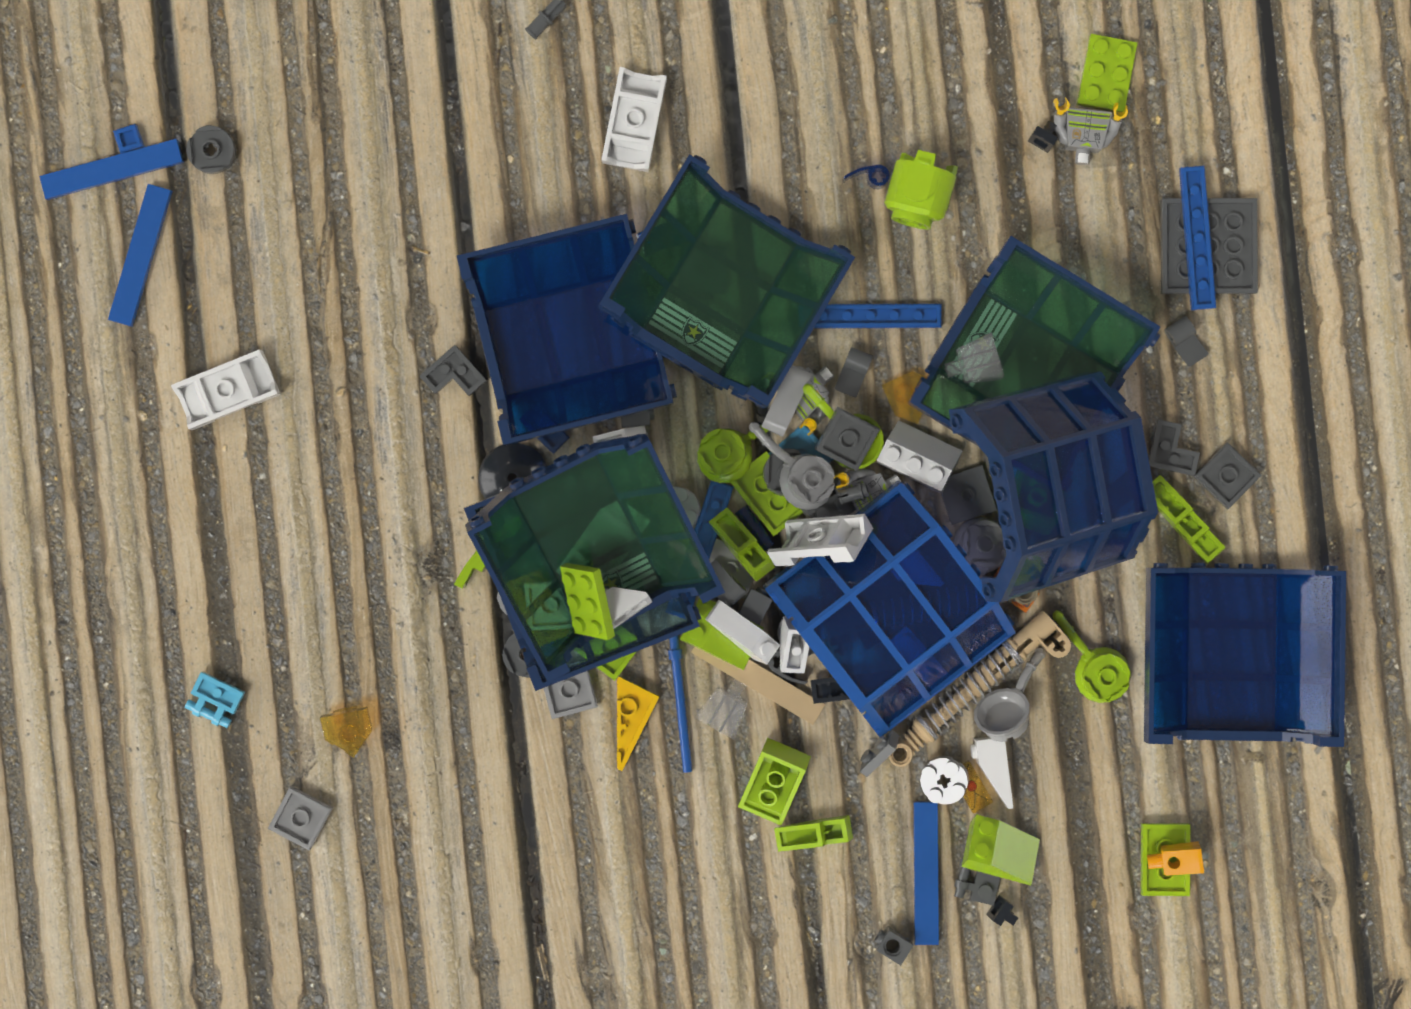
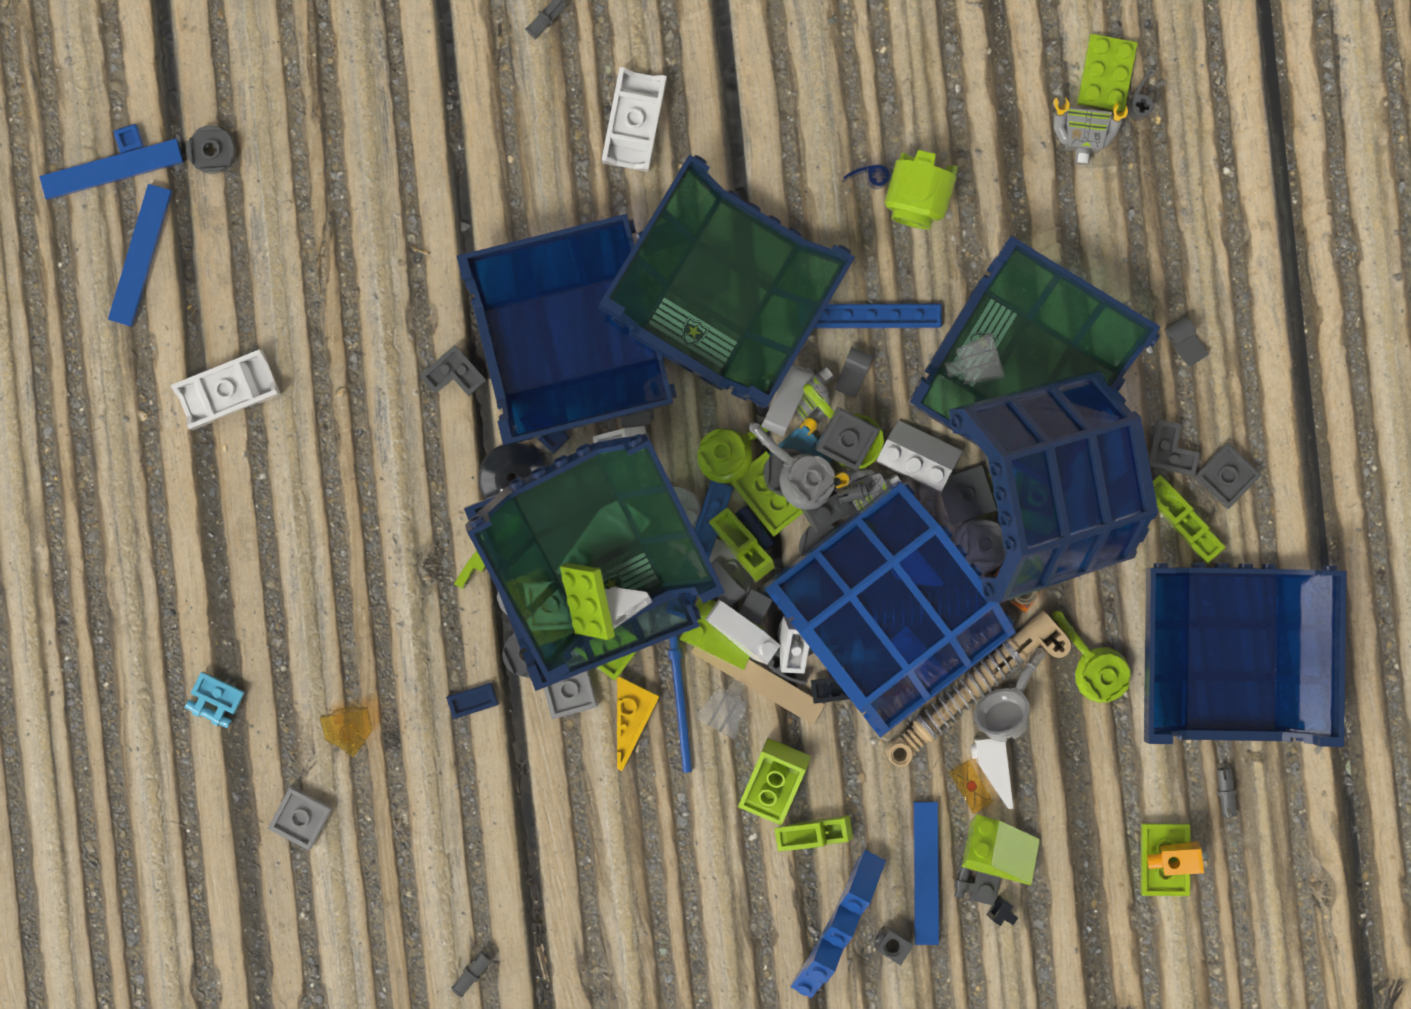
white piece [767,514,873,566] -> none
dark grey plate [860,730,899,777] -> none
clear yellow plate [881,371,932,424] -> none
plate [920,756,969,804] -> none
black tile [1028,121,1058,153] -> none
dark grey plate [1160,198,1258,294] -> none
blue tile [1179,166,1216,311] -> none
none -> dark blue tile [446,682,499,720]
none -> dark grey pin [451,951,493,997]
none -> blue arch [791,850,886,998]
none -> dark grey panel [1128,72,1153,121]
none -> dark grey pin [1216,767,1237,817]

